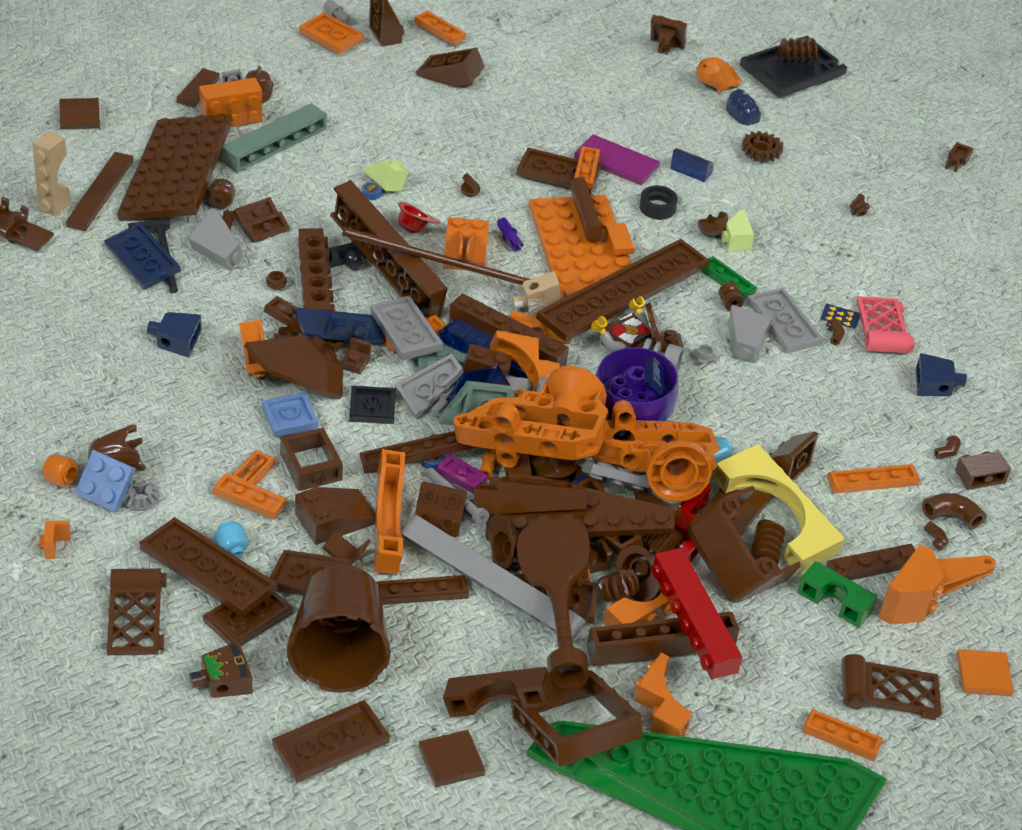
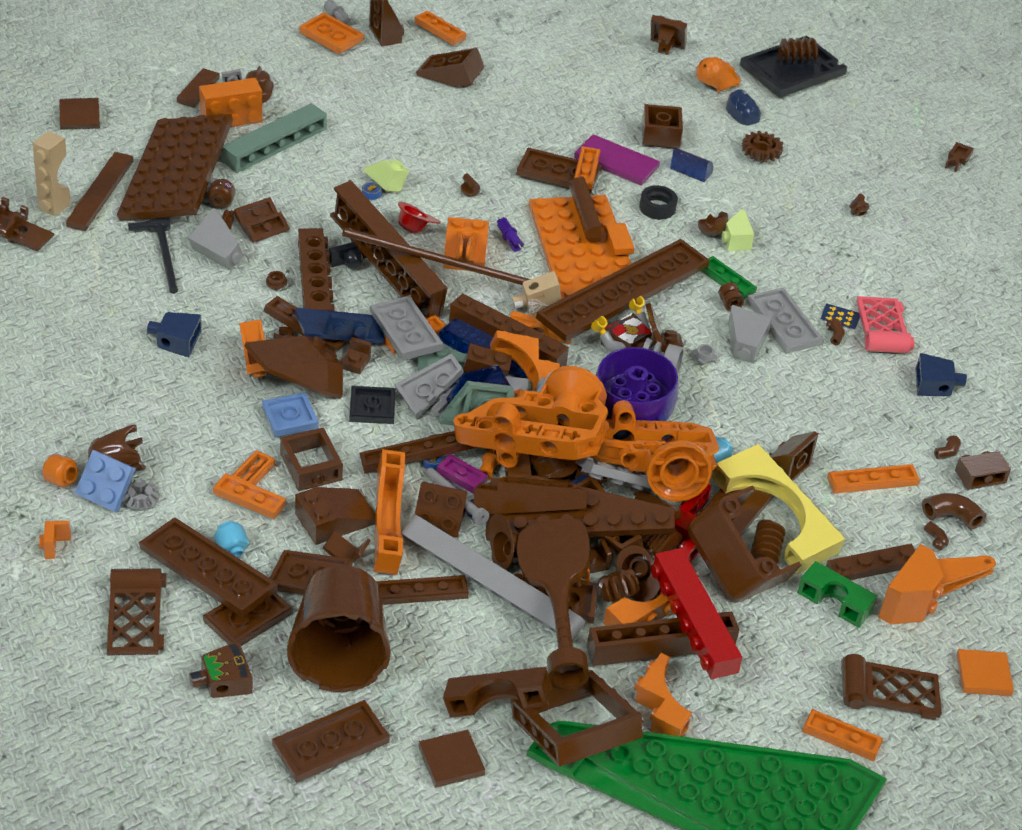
dark blue tile [104,223,181,290] -> none
clear blue tile [645,356,664,397] -> none
none -> reddish brown brick [642,104,683,148]

